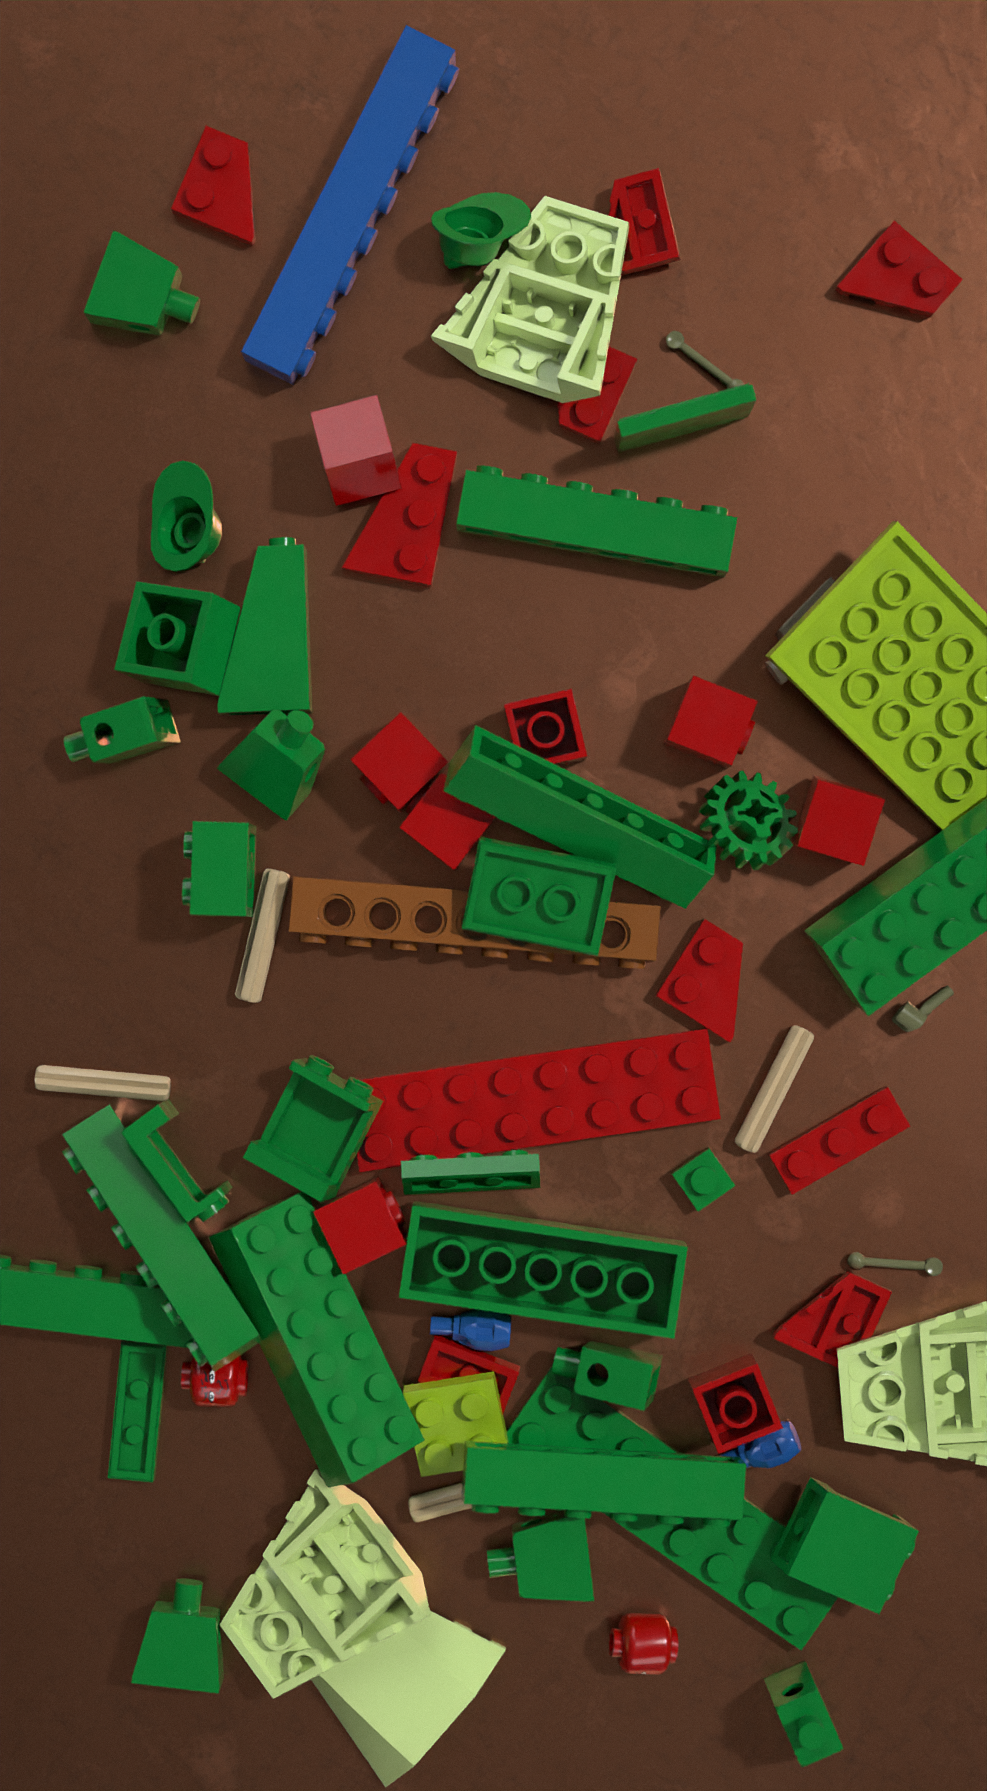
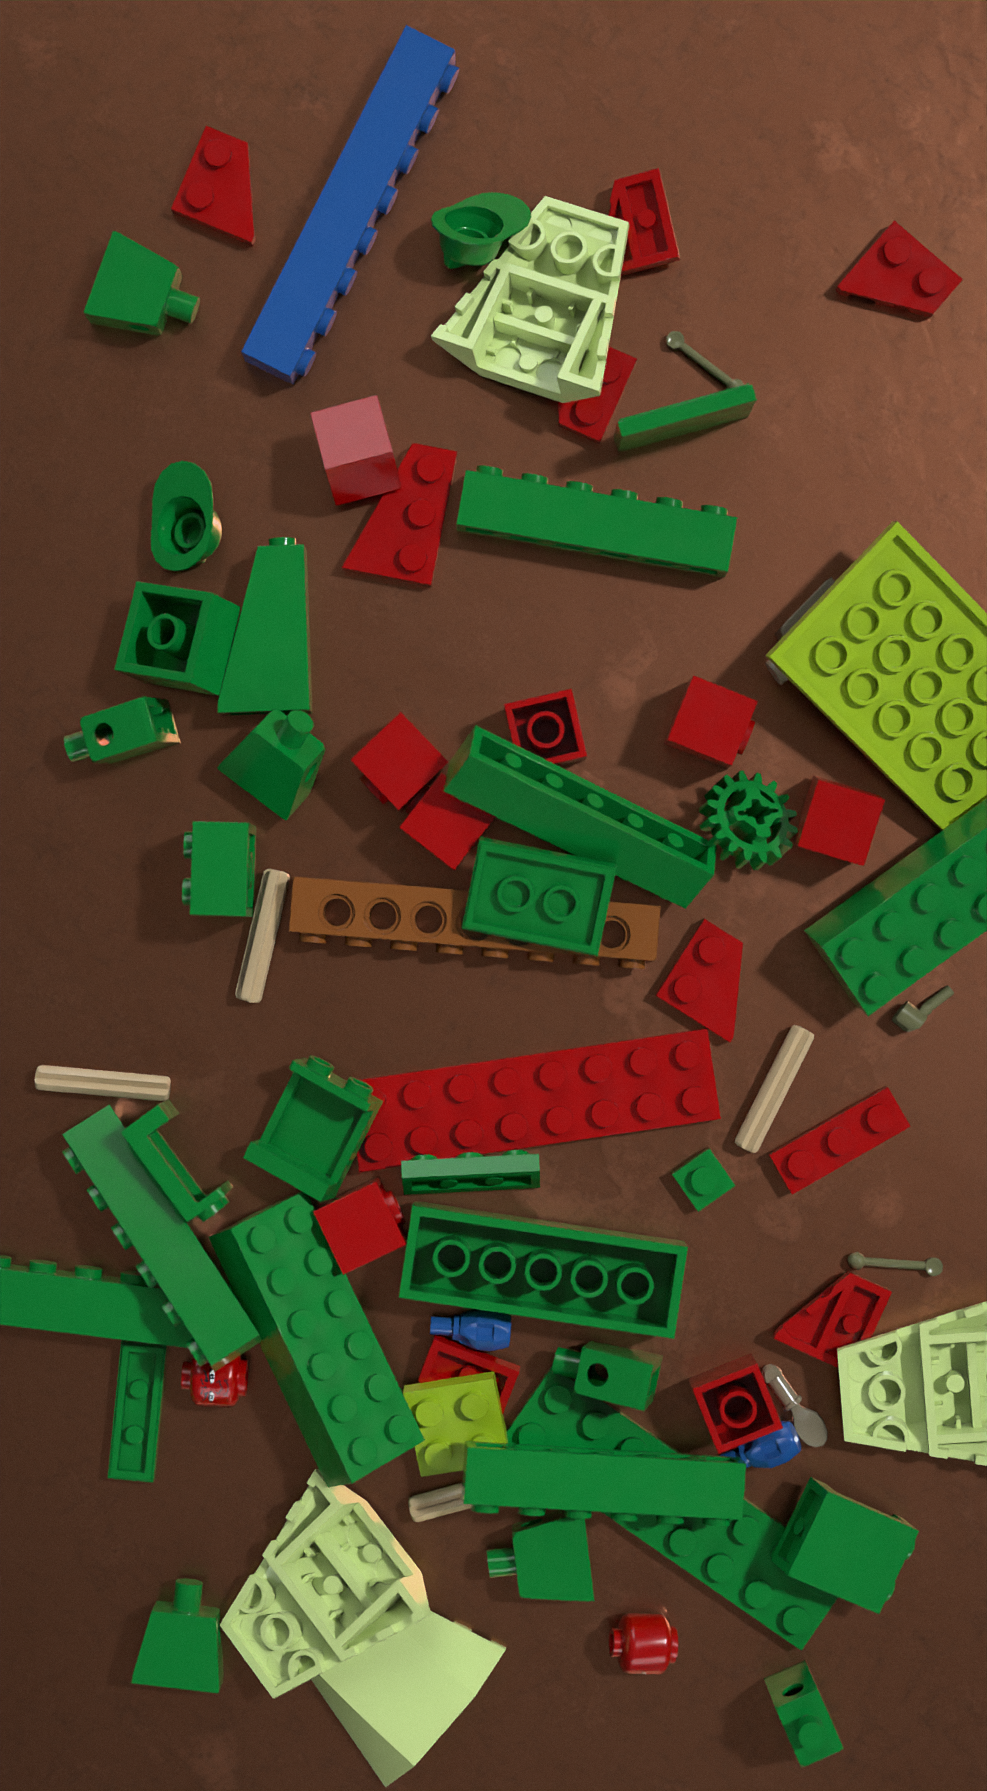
none -> dark tan piece [761,1364,828,1447]

